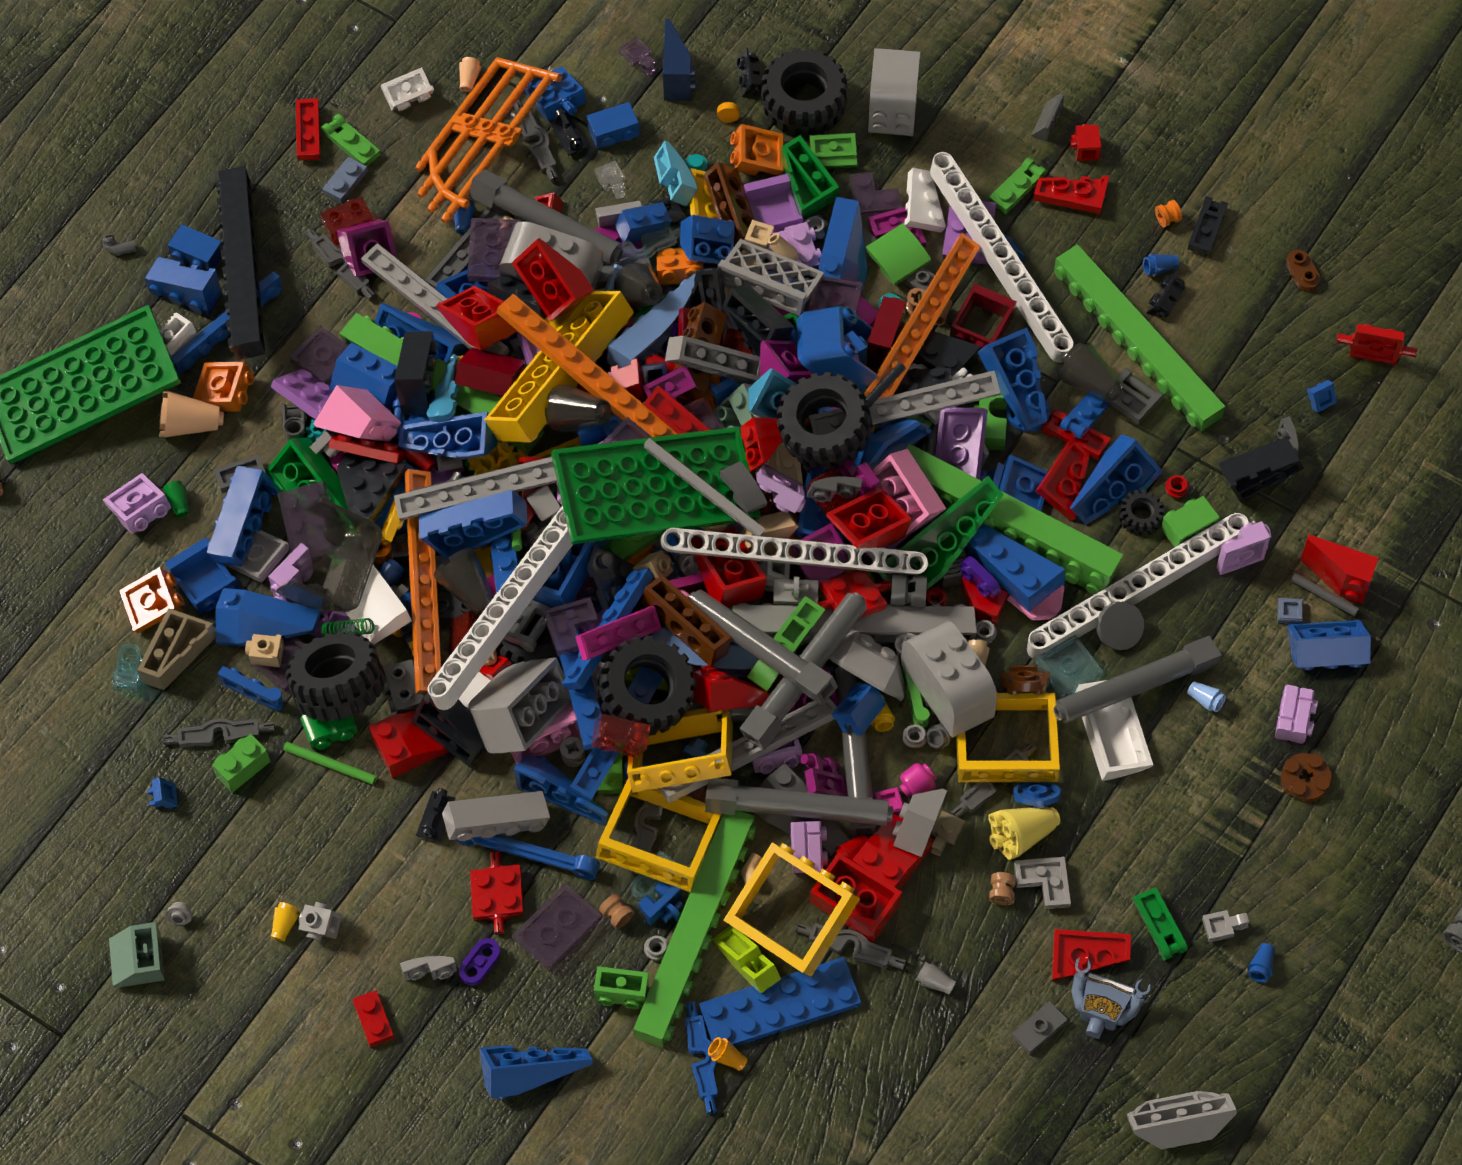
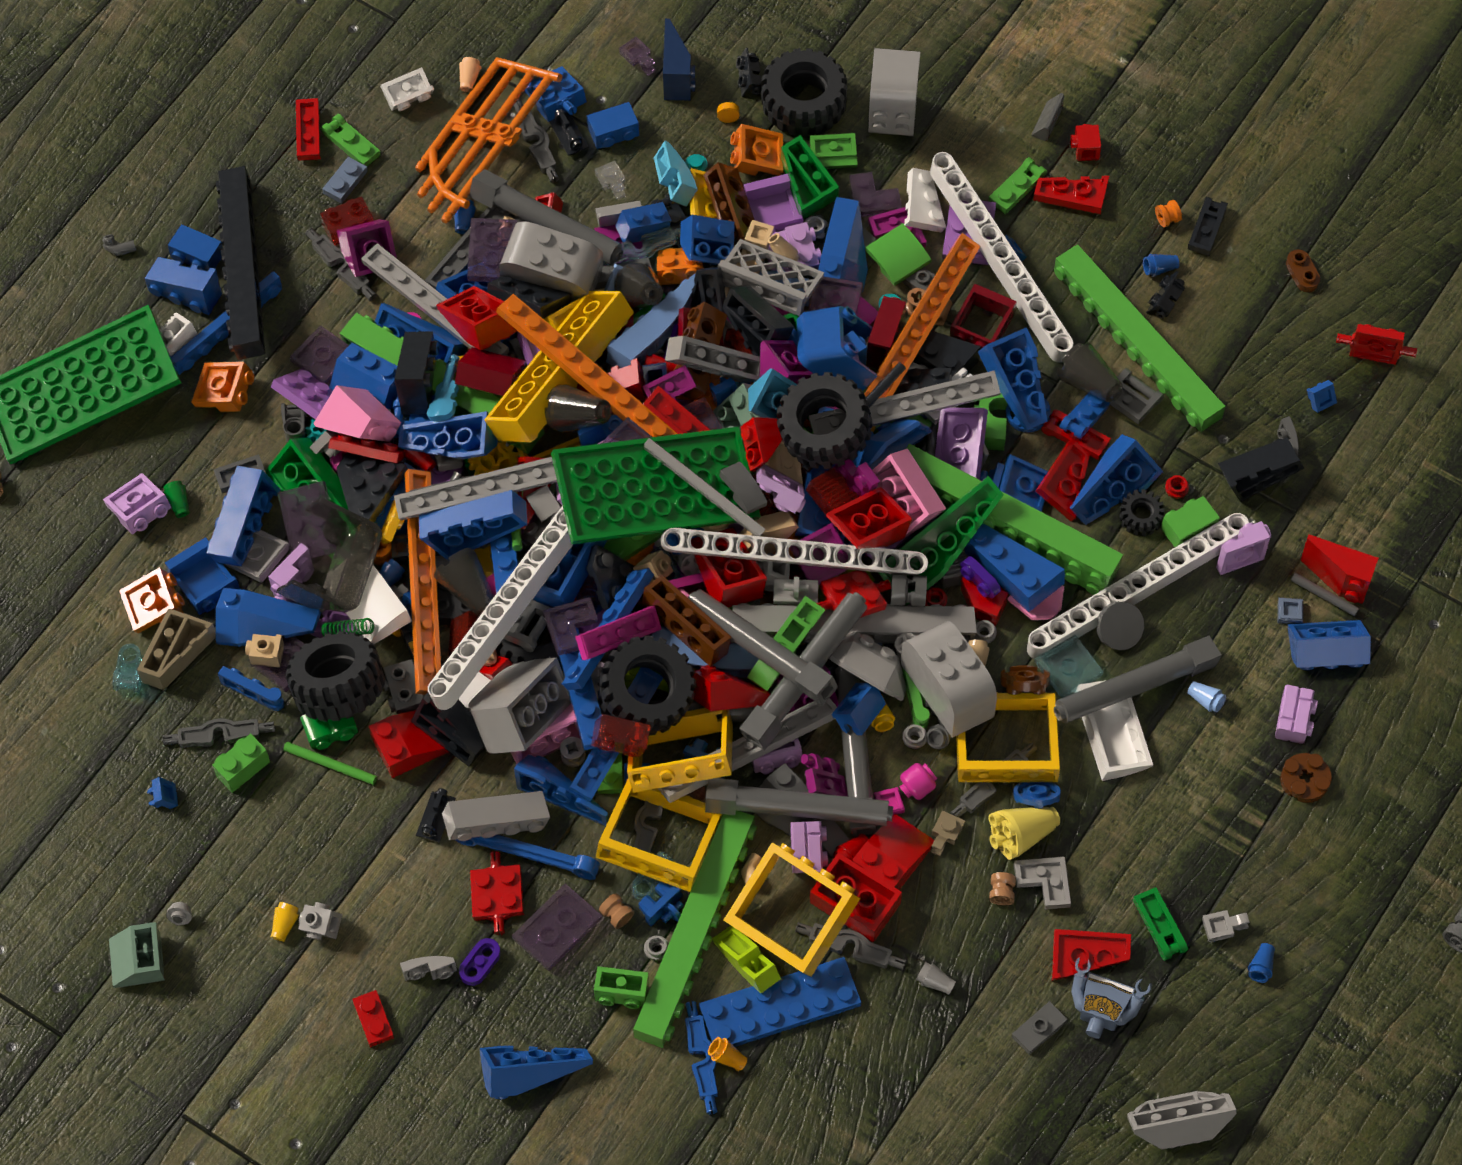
light nougat cone [159,391,224,438] -> none
red slope [512,238,594,321] -> none
dark grey slope [807,477,862,502] -> none
light grey slope [892,789,947,857] -> none

